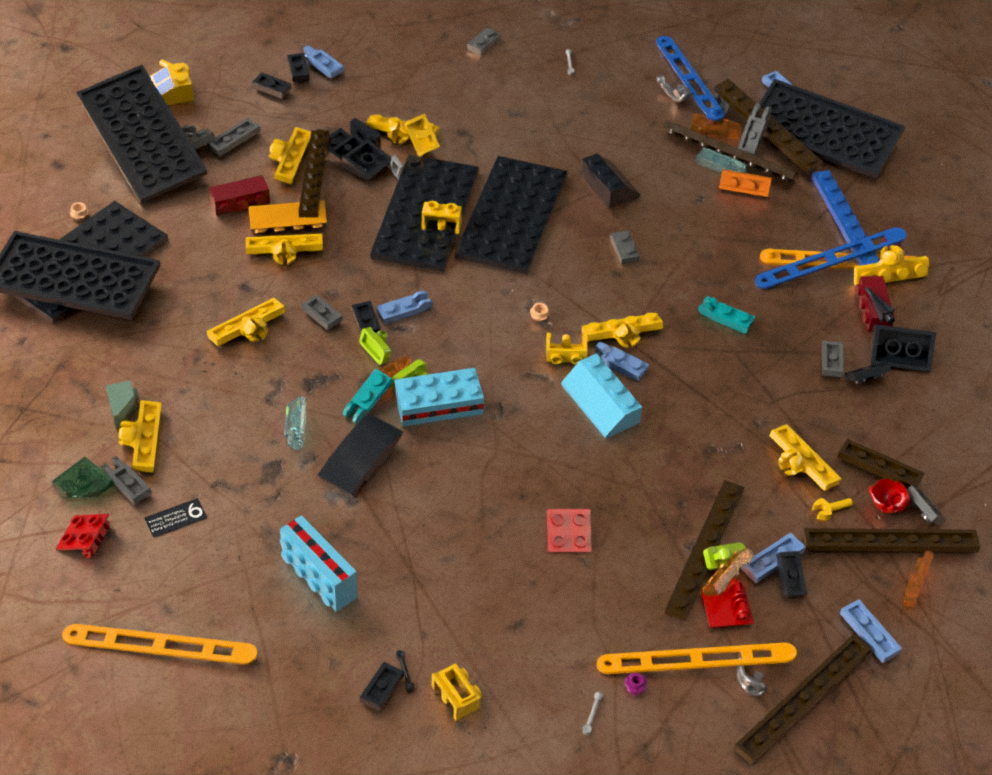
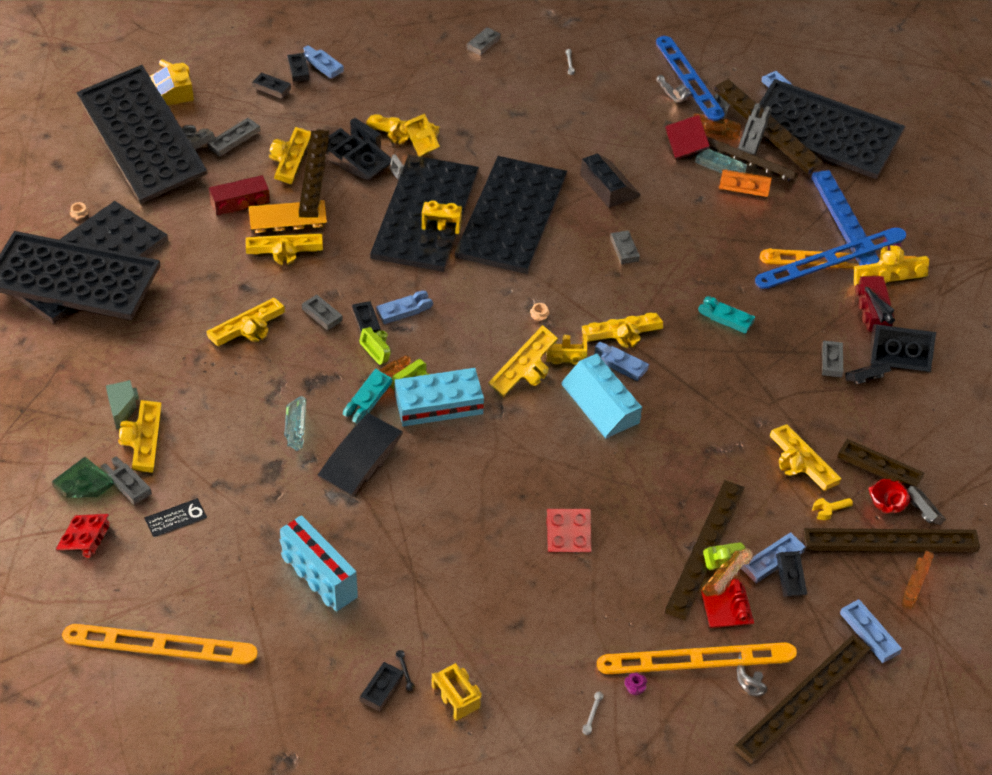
none -> yellow plate [488,325,558,398]
none -> dark red tile [665,114,710,160]

